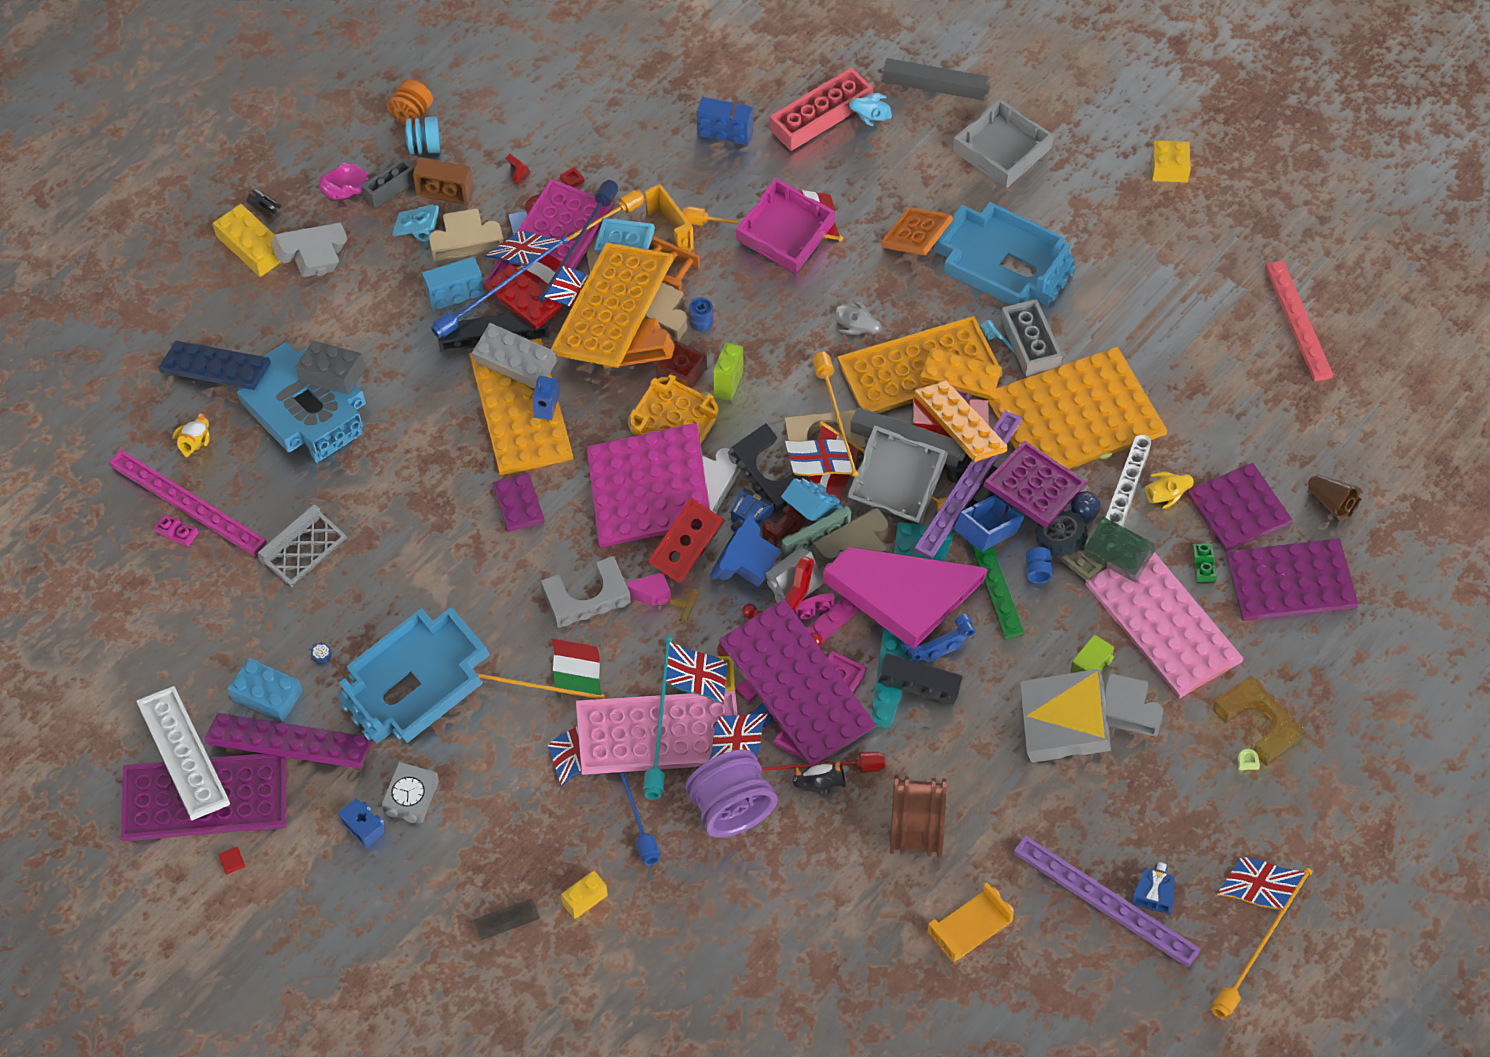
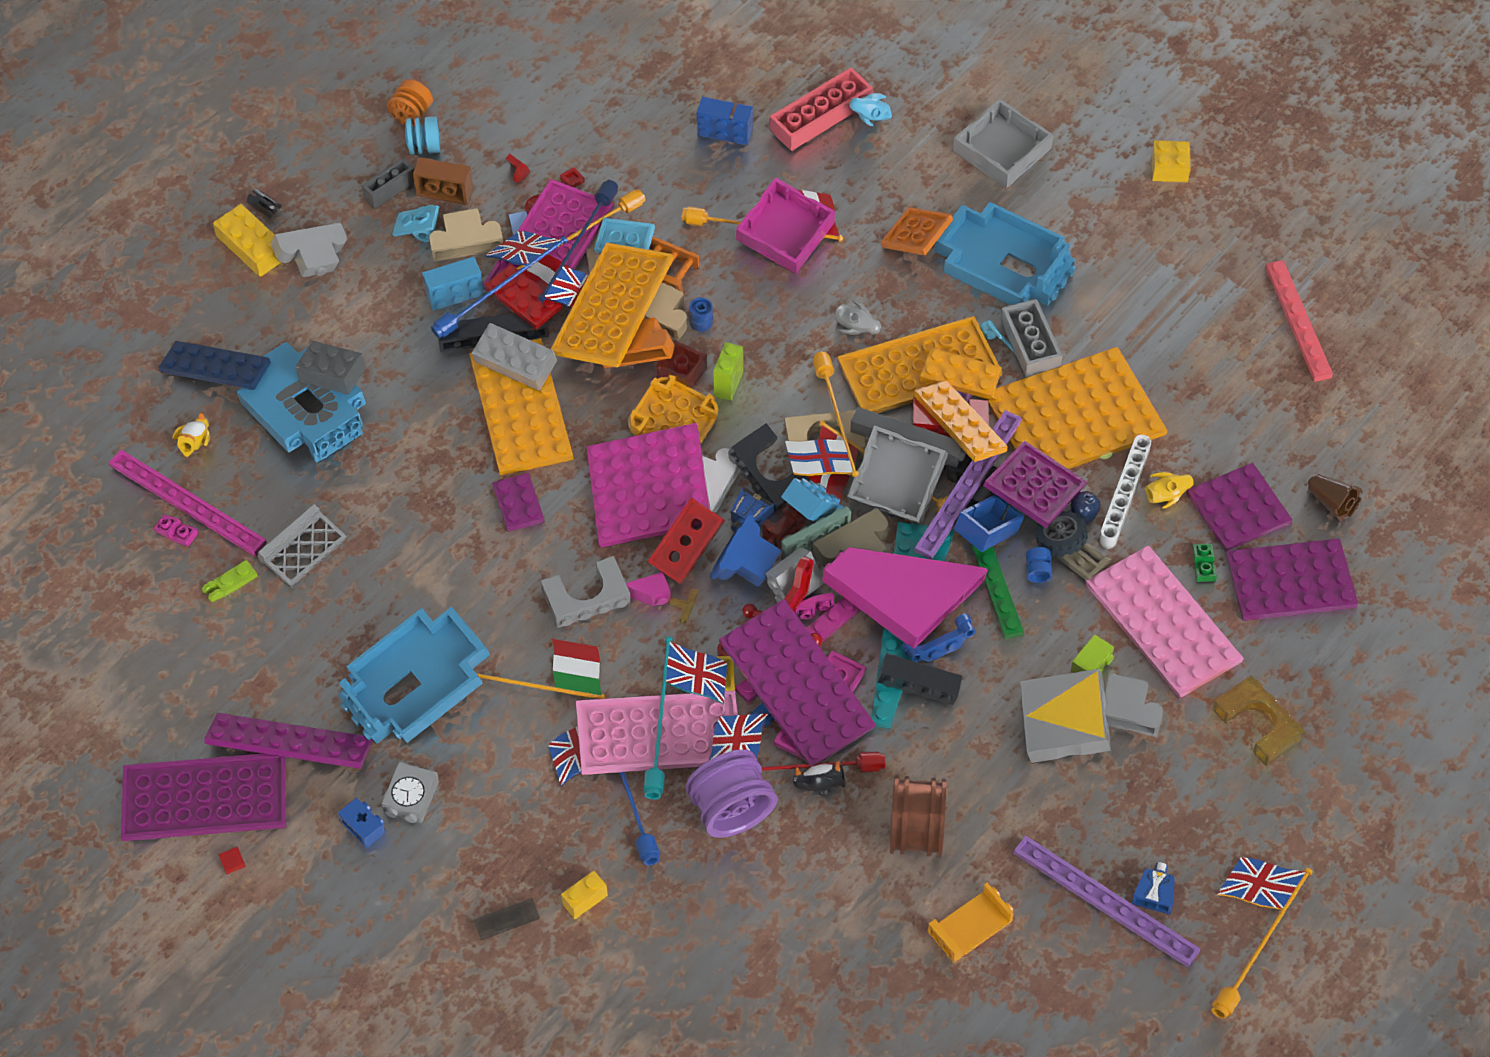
white plate [137,686,230,820] -> none
dark azure brick [228,658,303,723] -> none
tile [311,643,332,663] -> none
dark pink piece [319,163,369,201] -> none
blue torso [533,376,560,420] -> none
light orange panel [645,184,694,251] -> none
dark grey brick [882,58,990,101] -> none
clear green brick [1084,517,1155,583] -> none
yellowish green tile [1237,749,1260,770] -> none
none -> lime hinge [201,560,258,602]

